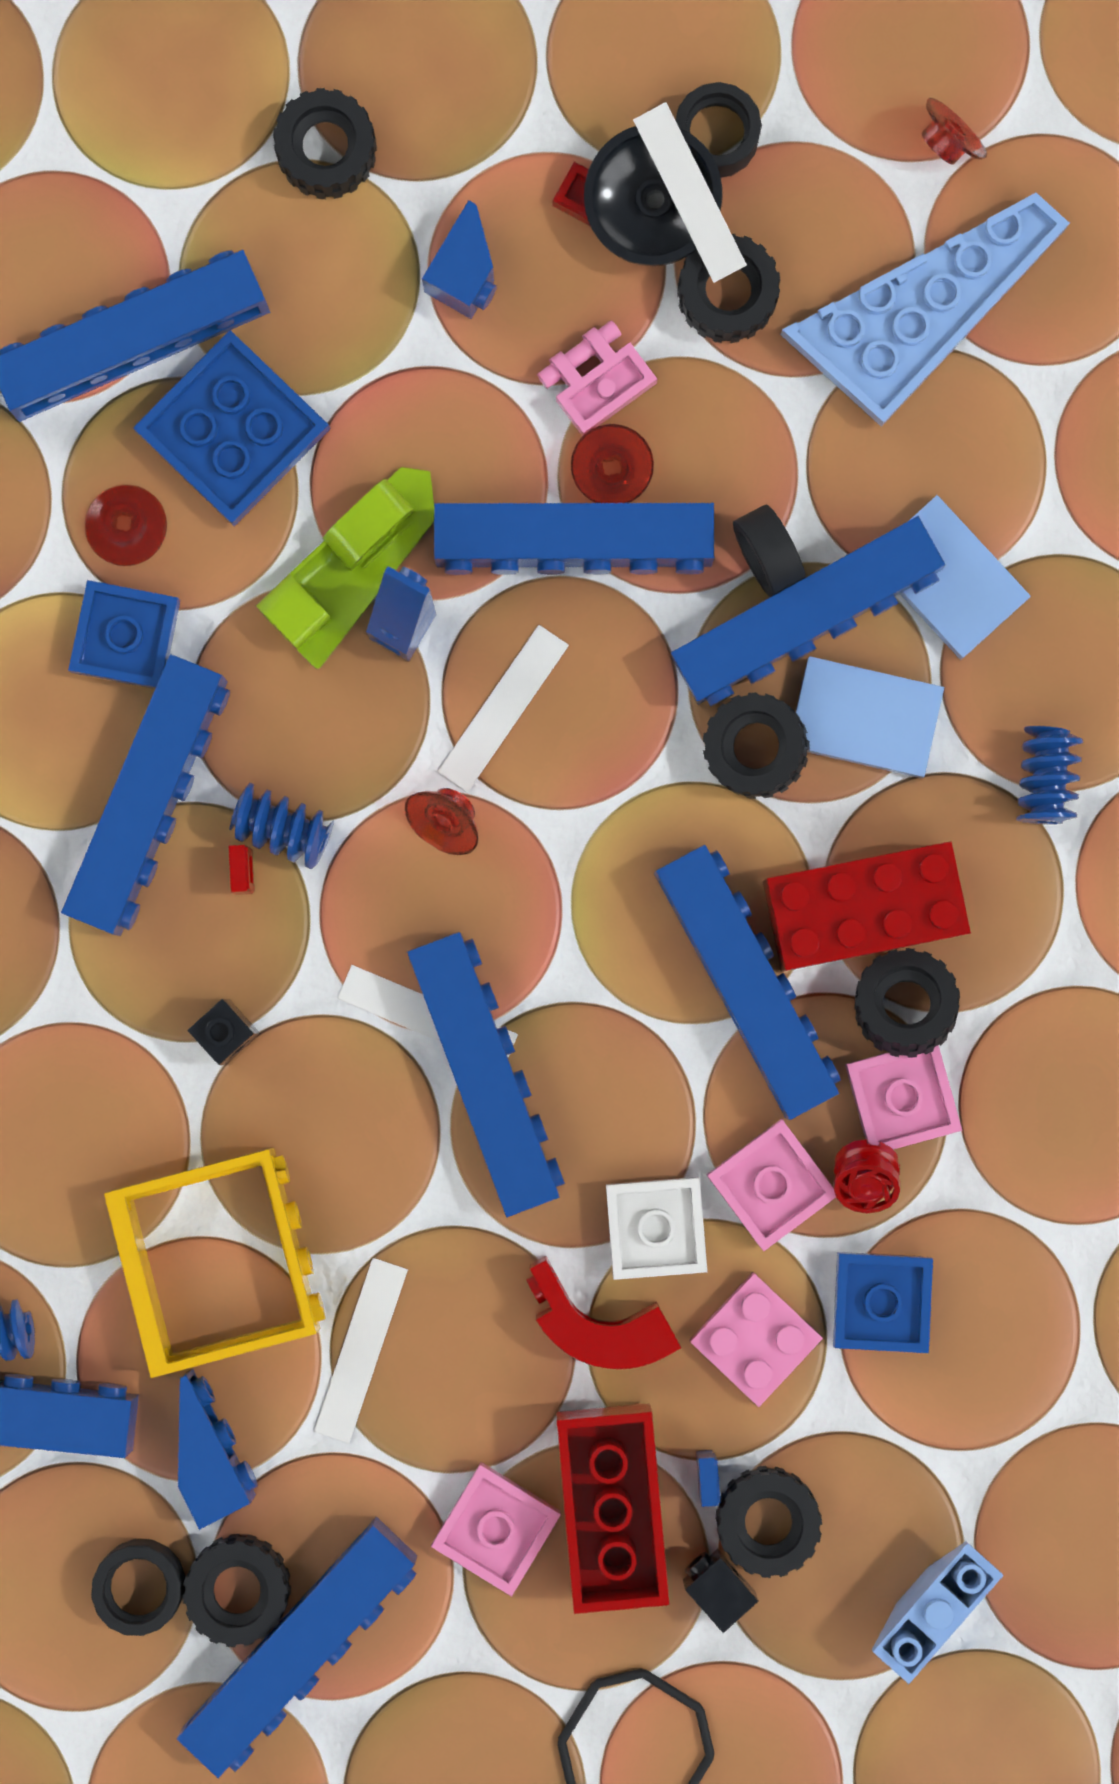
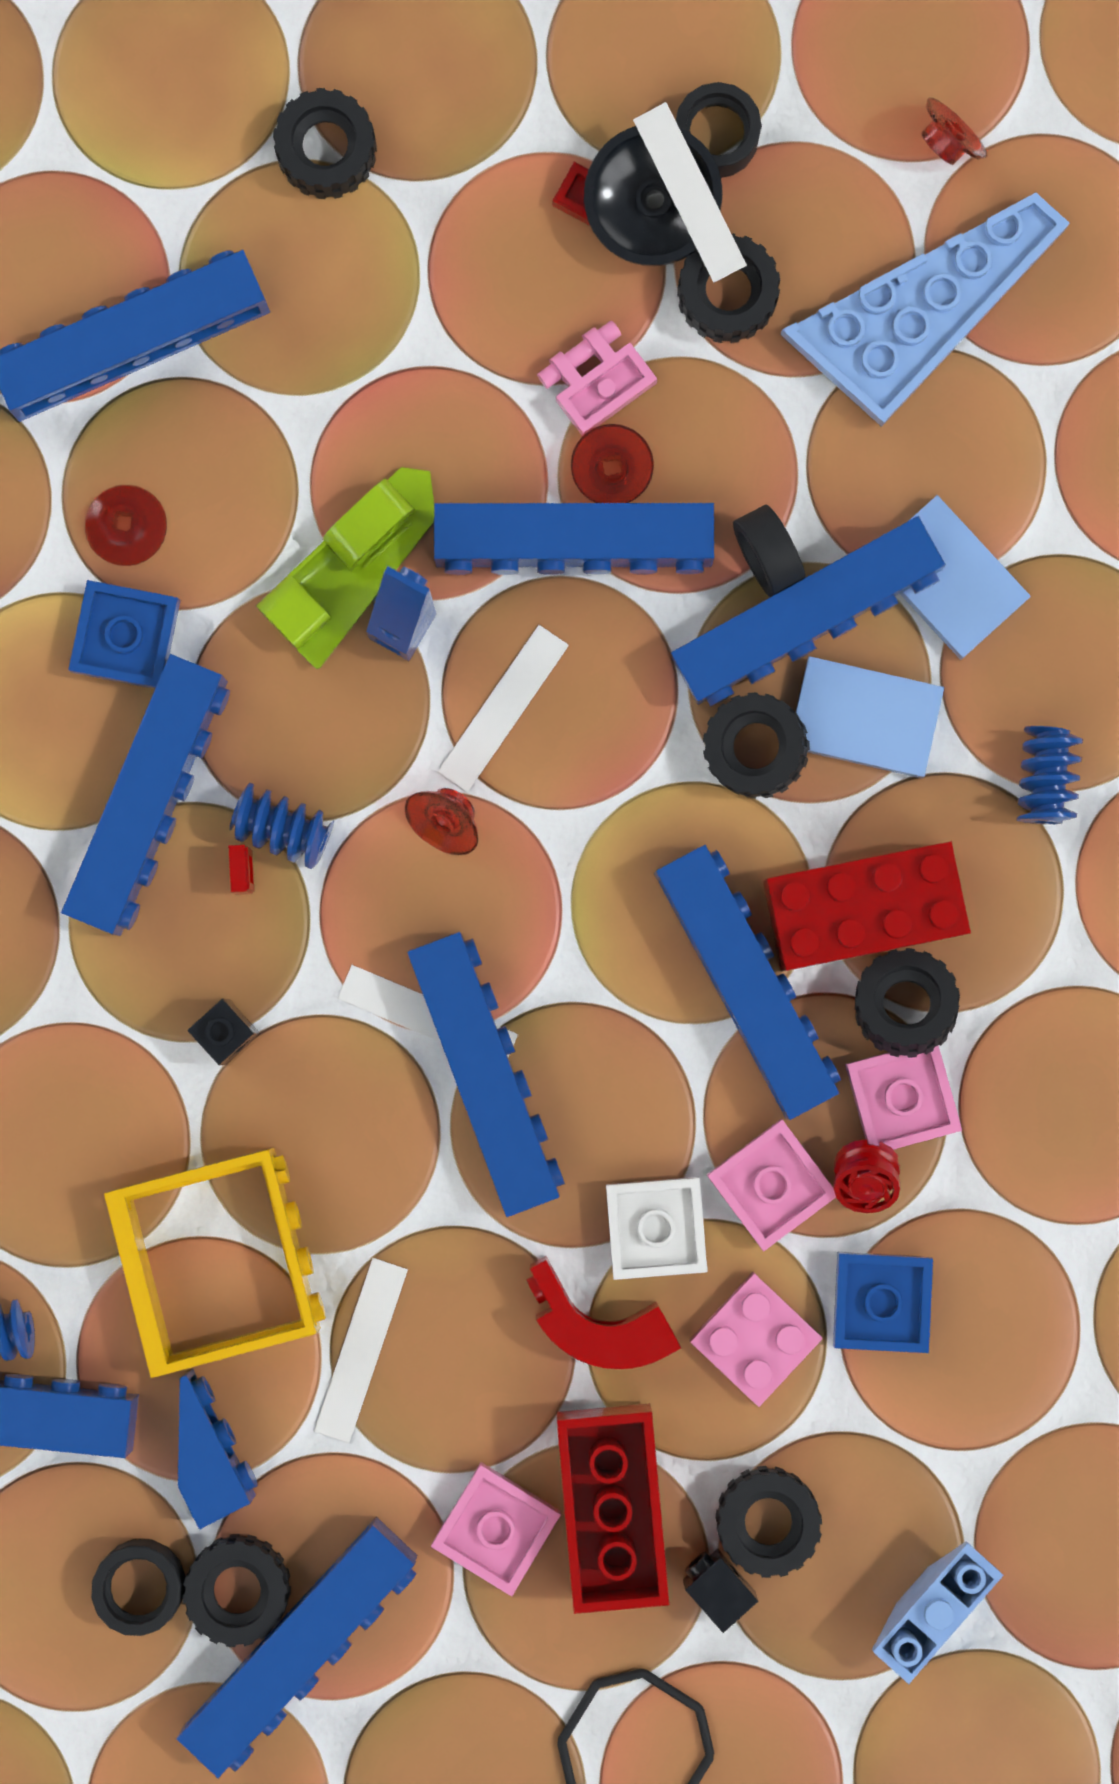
blue plate [133,330,330,527] -> none
blue slope [422,200,497,319] -> none
blue tile [696,1450,720,1507] -> none

